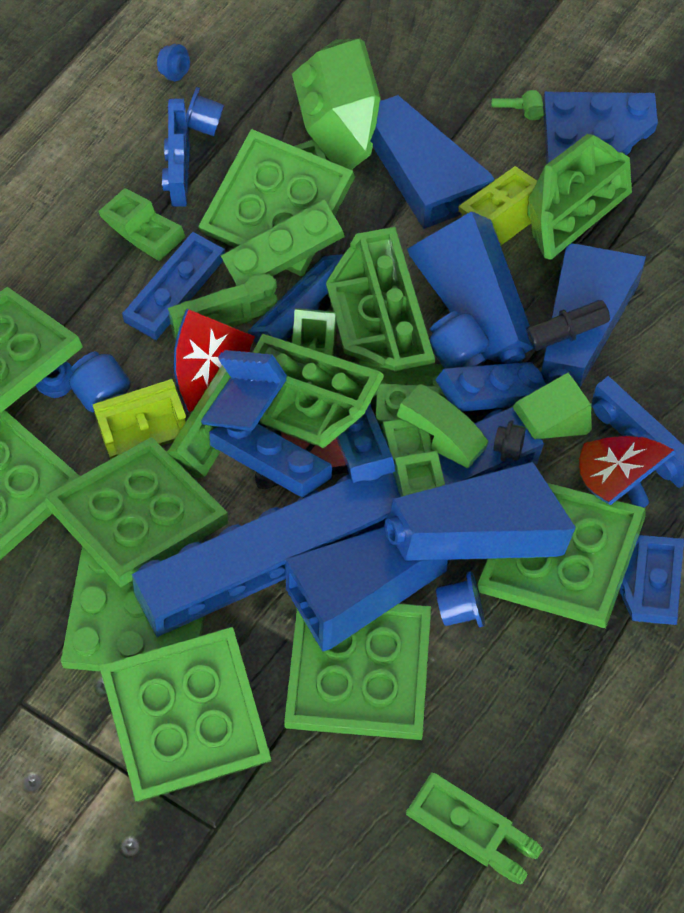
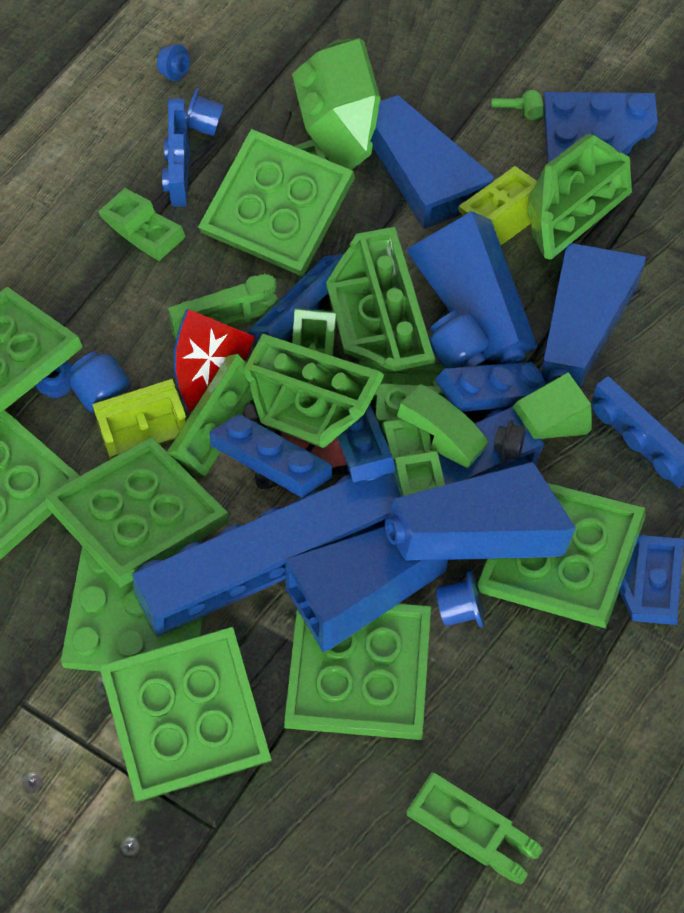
blue plate [122,232,225,340] -> none
blue piece [201,350,287,431] -> none
bright green plate [221,199,345,286] -> none
black axle [526,300,610,352] -> none
red shield [579,436,676,507] -> none

